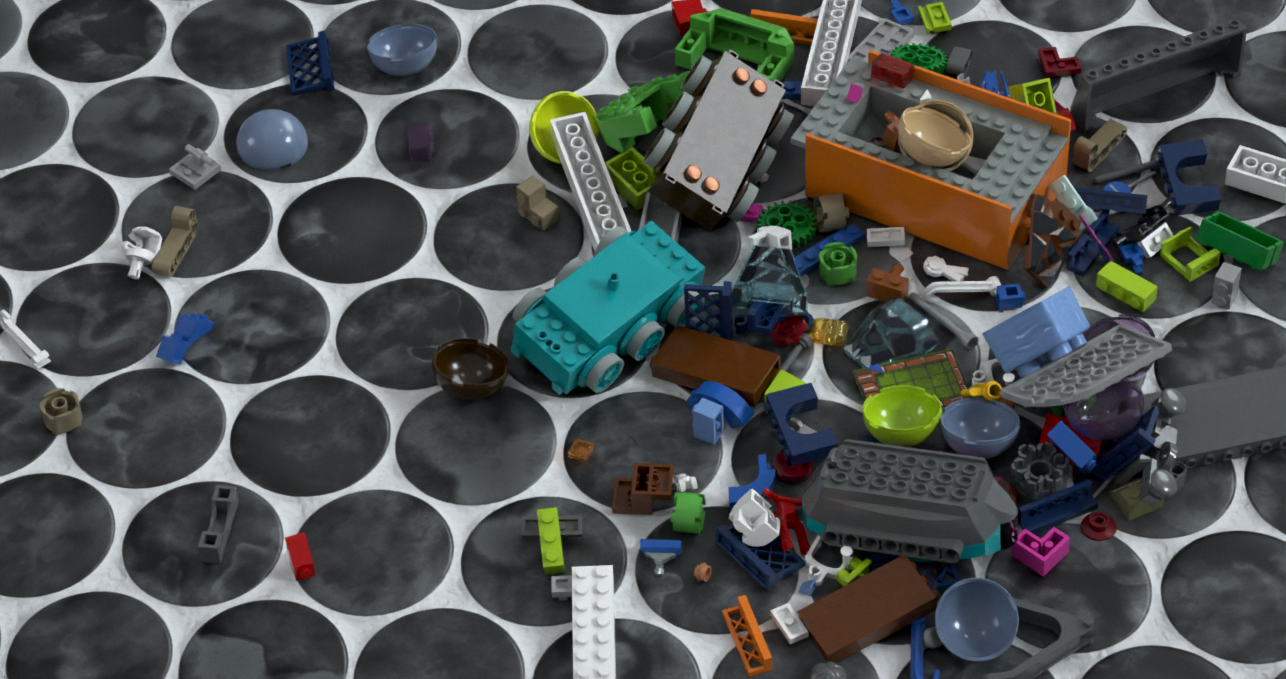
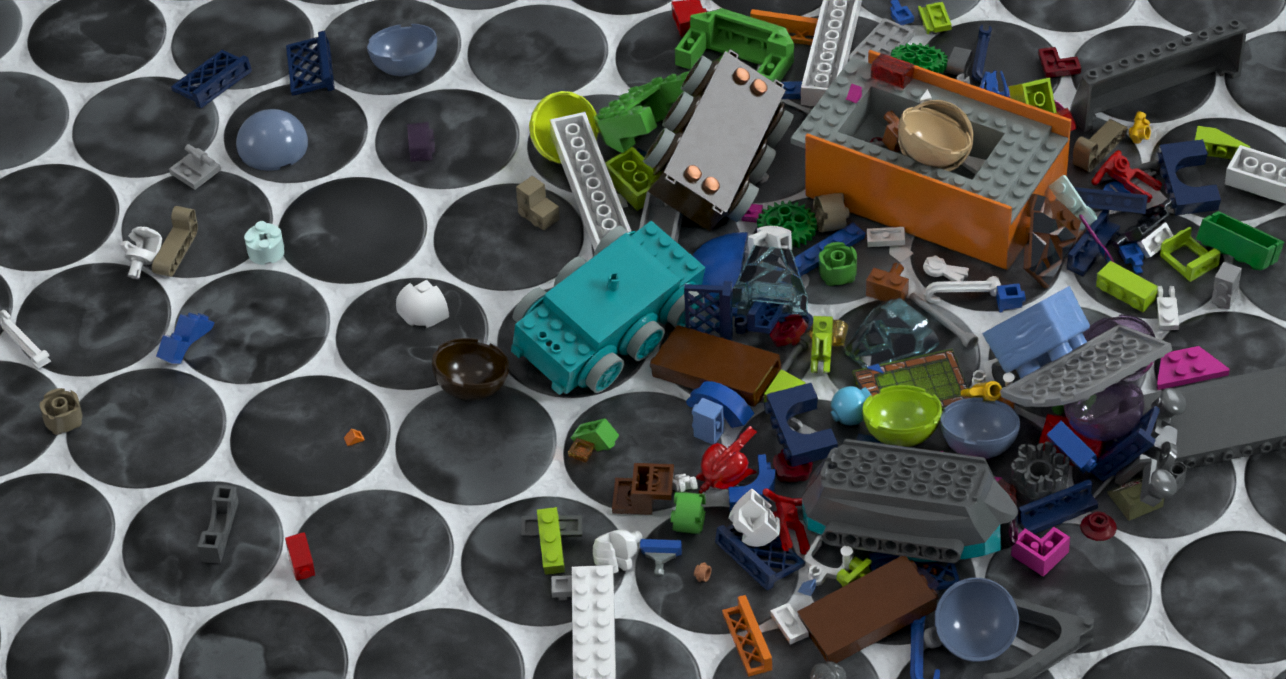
none -> dark blue fence [171,50,252,108]
none -> light aqua brick [244,221,284,265]
none -> orange piece [344,429,365,446]
none -> white brick [396,280,449,328]
none -> bright green arch [571,418,619,452]
none -> white piece [593,530,643,573]
none -> blue brick [692,232,748,316]
none -> red hair [696,426,757,494]
none -> lime plate [811,316,833,374]
none -> medium azure brick [830,386,871,426]
none -> dark blue piece [972,25,997,84]
none -> red piece [1091,150,1163,203]
none -> yellow plate [1129,111,1151,144]
none -> white hinge [1156,286,1179,330]
none -> dark pink wing [1157,346,1229,390]
none -> lime slope [1195,126,1250,159]

